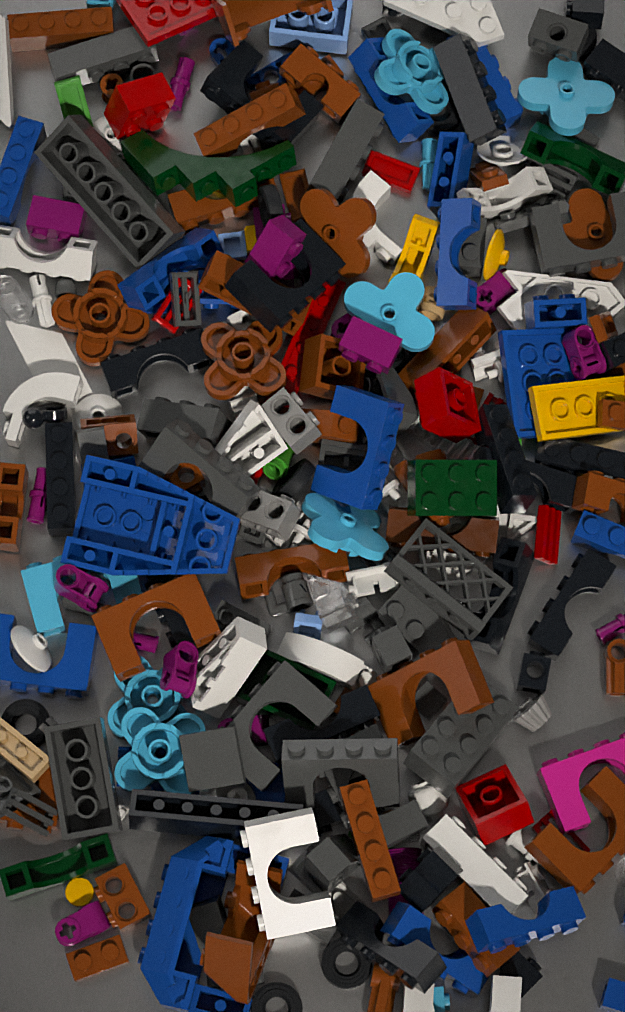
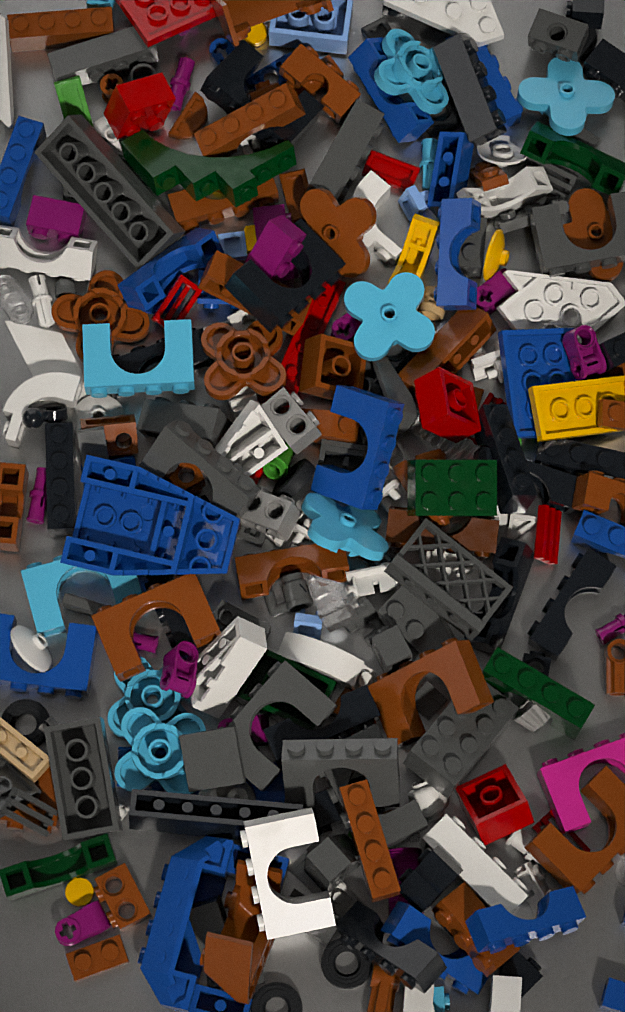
magenta piece [54,564,109,612] -> none
dark grey tile [169,271,202,327] -> none
black tyre [258,184,284,228] -> none
magenta brick [339,316,403,374] -> none
blue brick [524,294,588,329] -> none
dark orange tile [589,311,618,343] -> none
none -> medium azure arch [82,319,195,398]
none -> dark orange tile [168,91,208,140]
none -> yellow tile [242,23,267,47]
none -> light blue tile [398,185,429,223]
none -> dark green arch [482,647,595,740]

